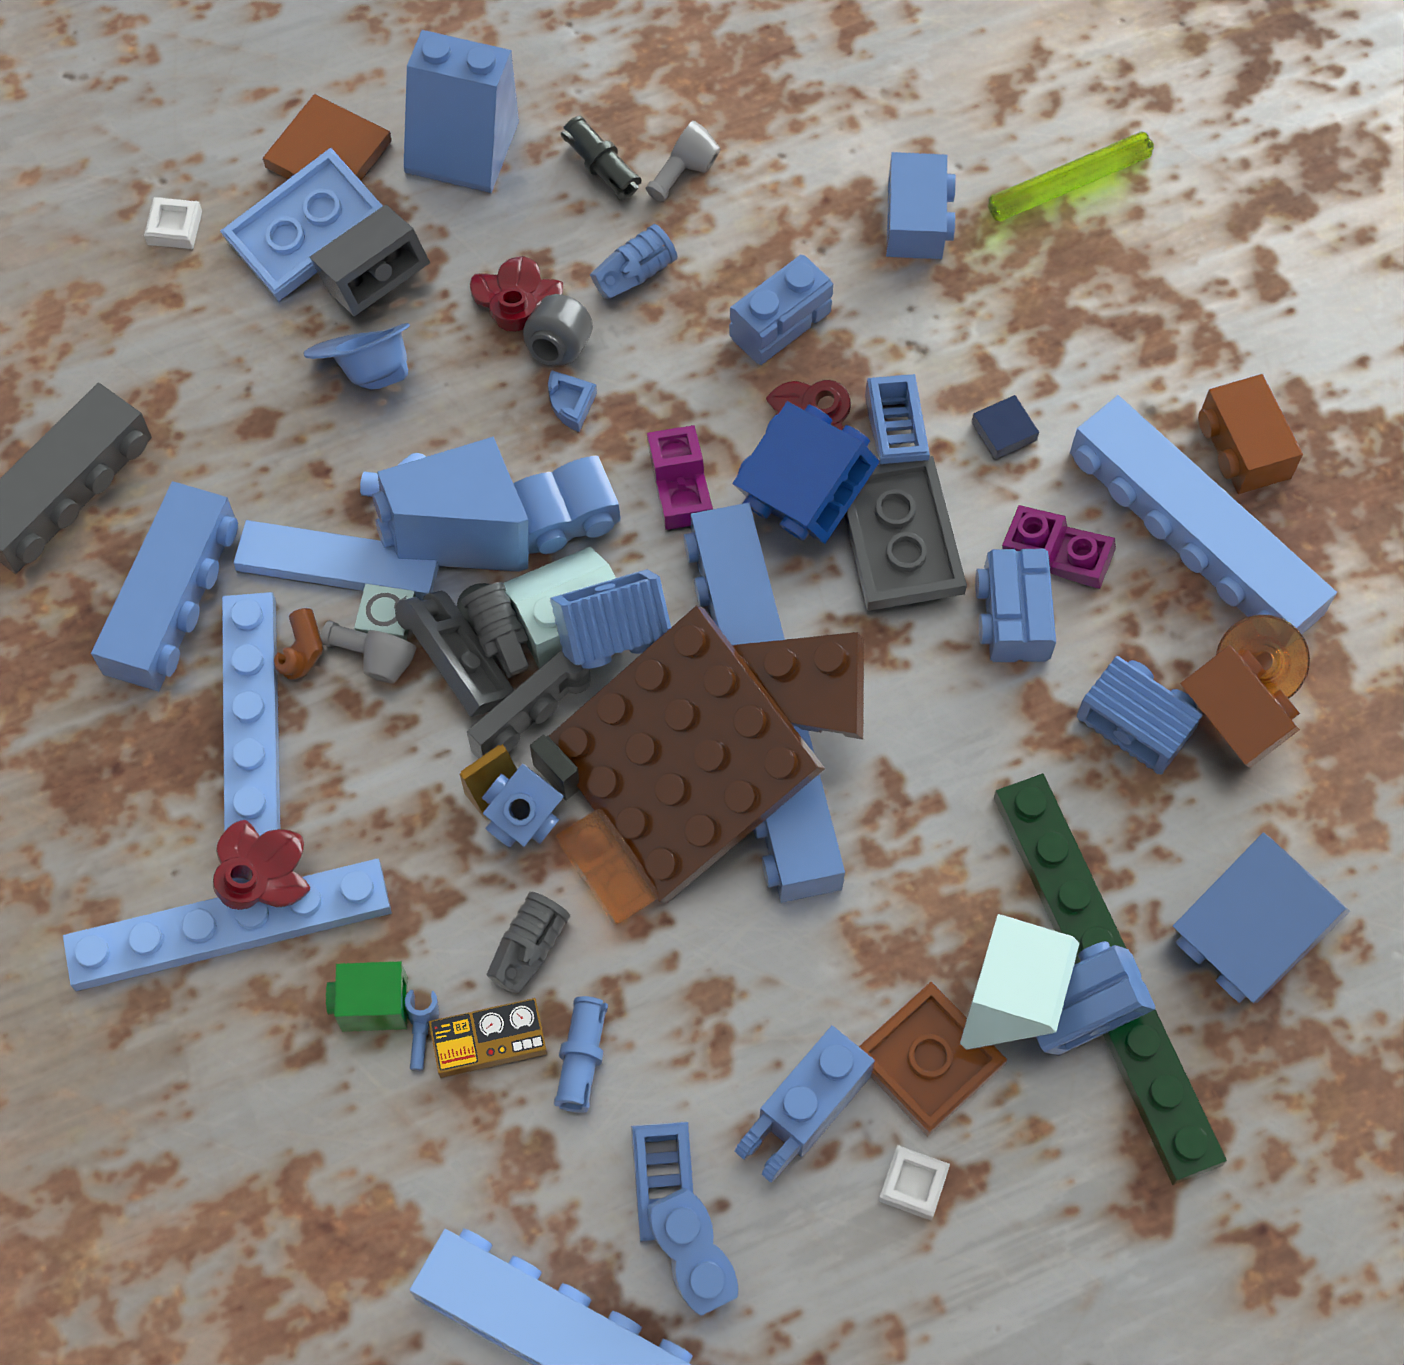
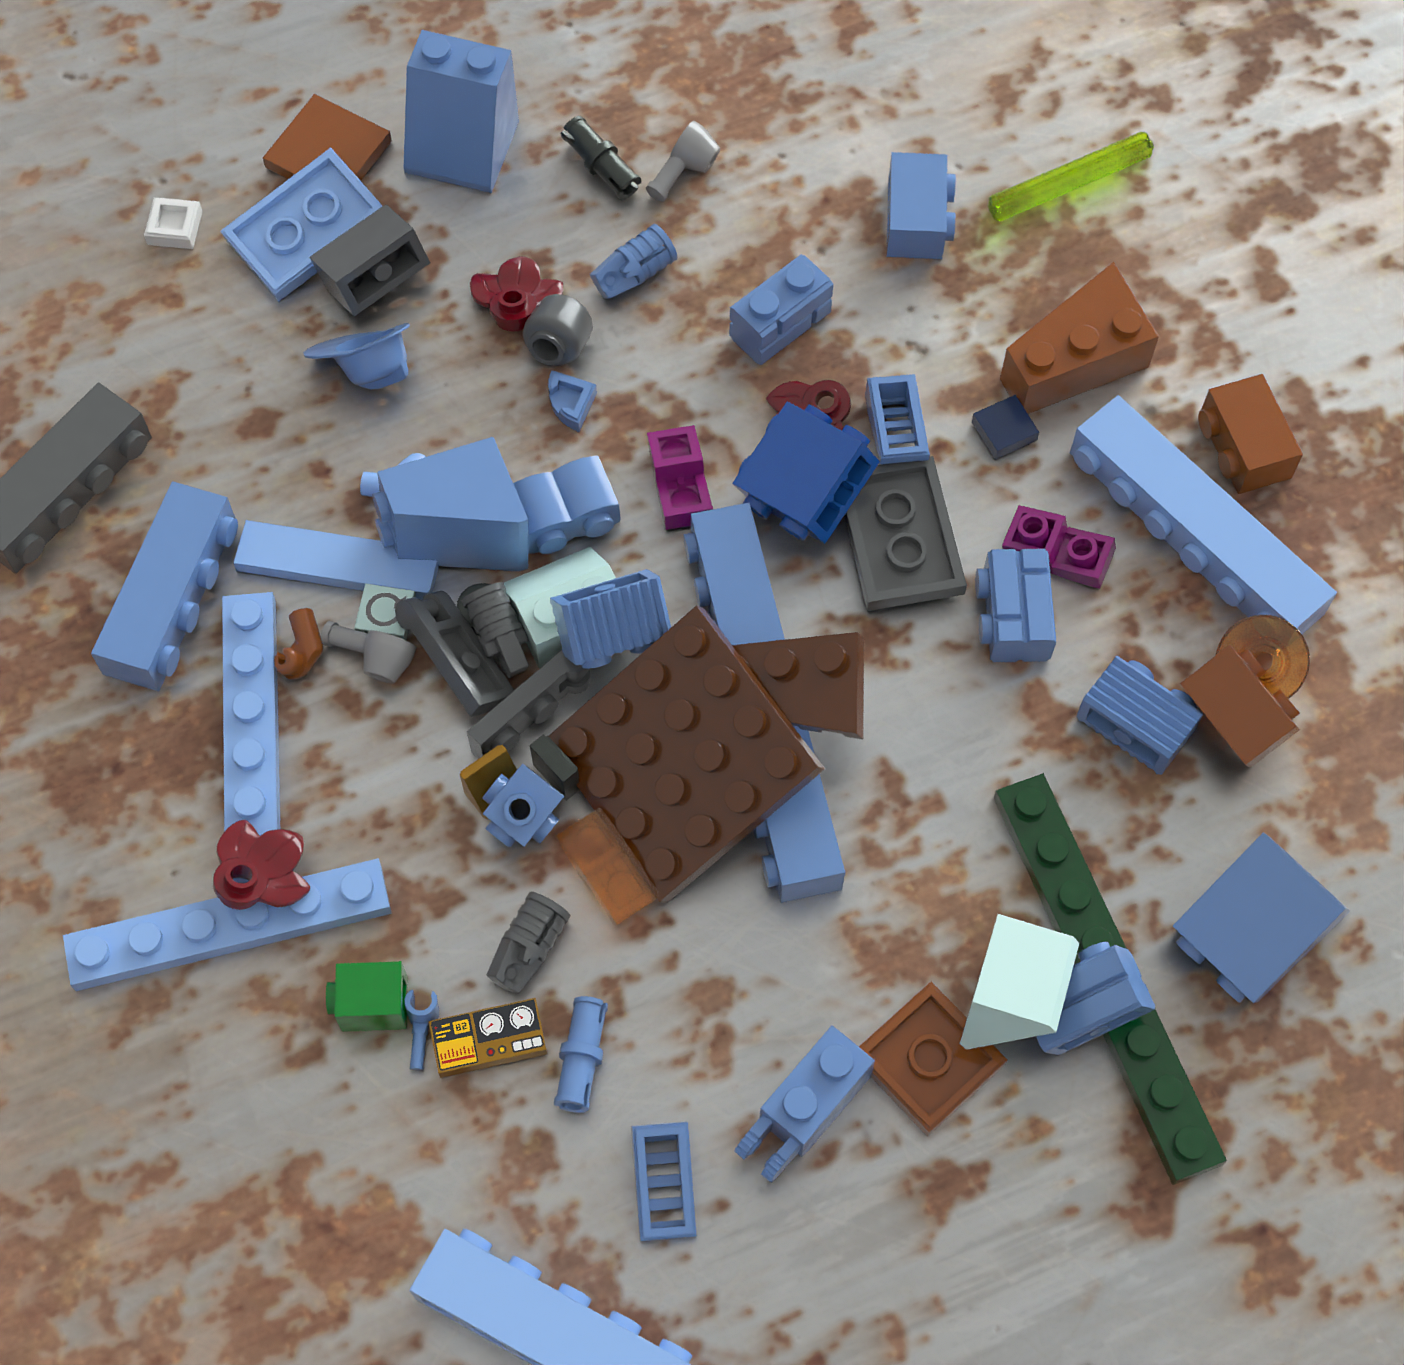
medium blue brick [648,1188,738,1316] -> none
white tile [879,1145,950,1220] -> none
none -> dark orange wedge [1000,262,1159,414]

